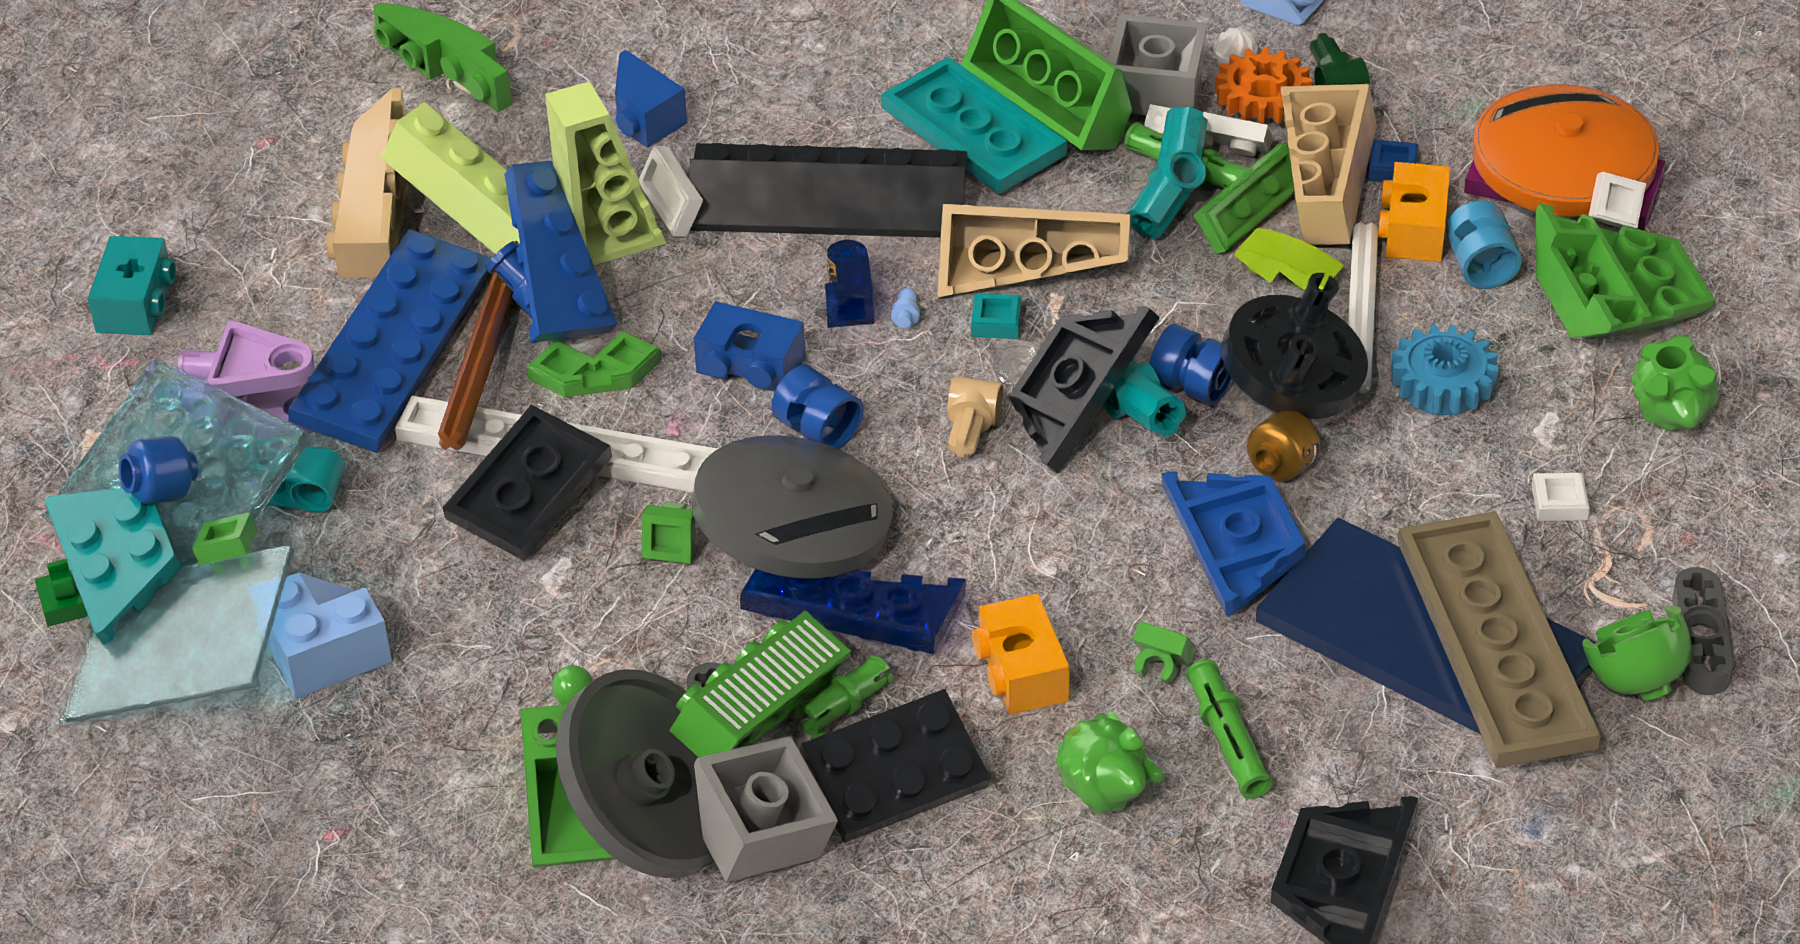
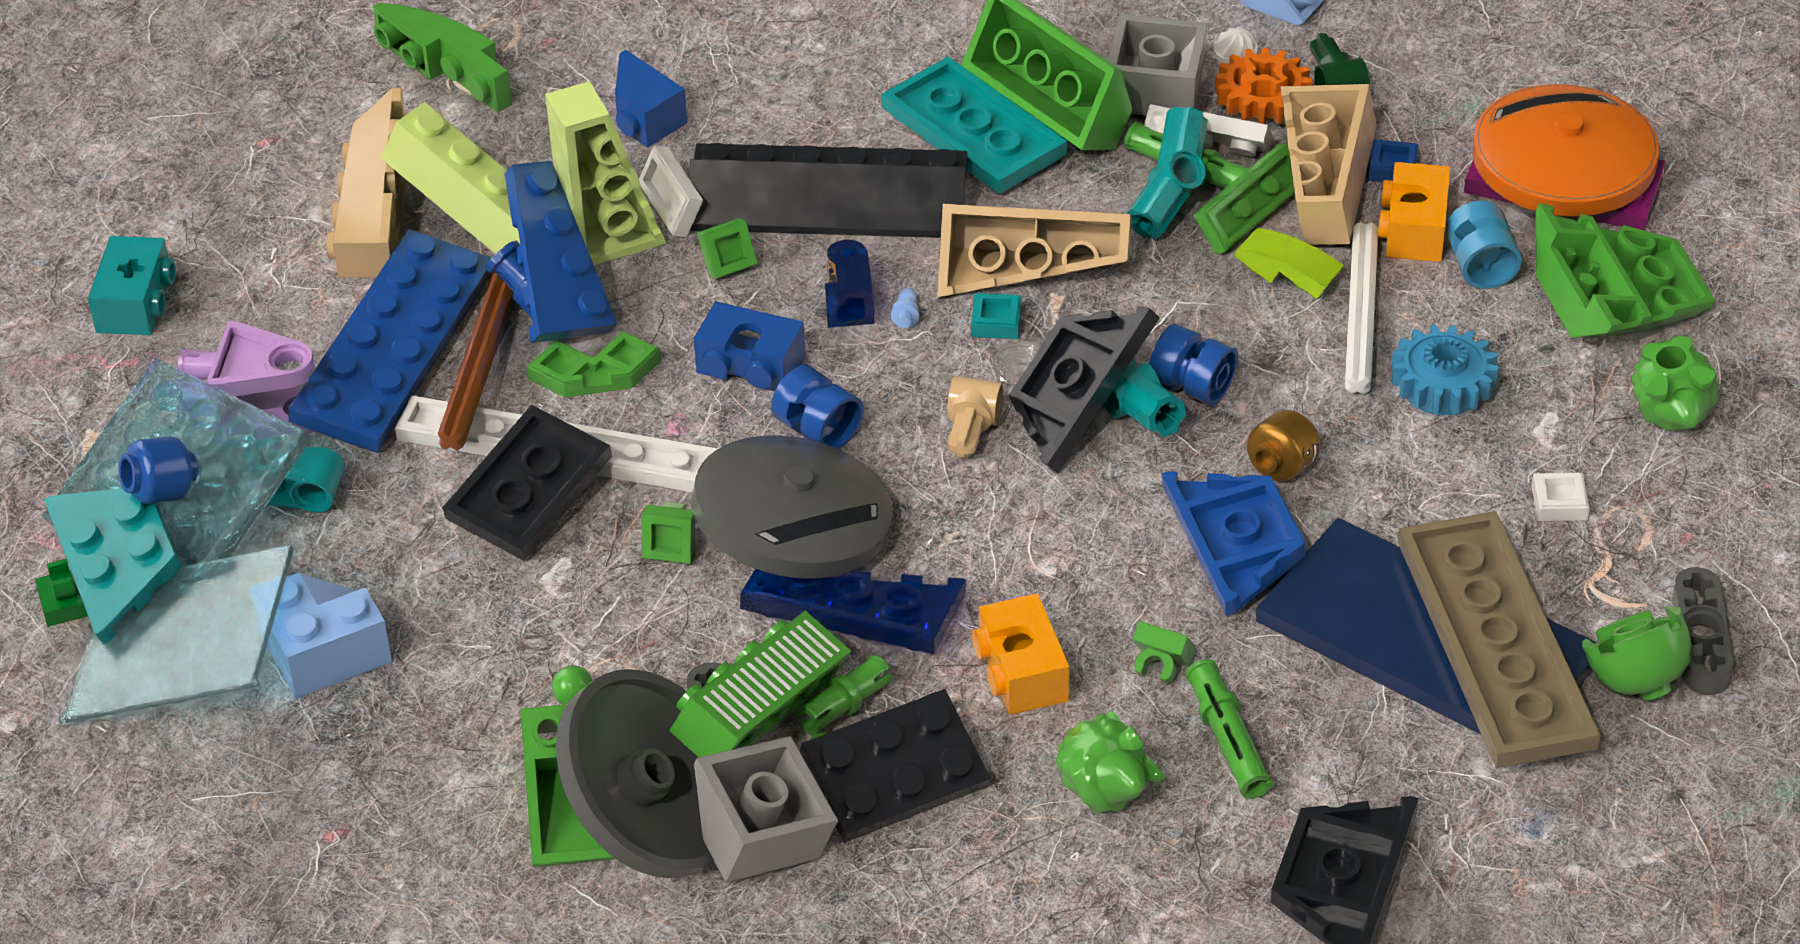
bright green tile [192,512,257,577] -> none
black piece [1221,273,1368,419] -> none
white tile [1589,172,1646,228] -> none
none -> bright green tile [697,218,758,279]

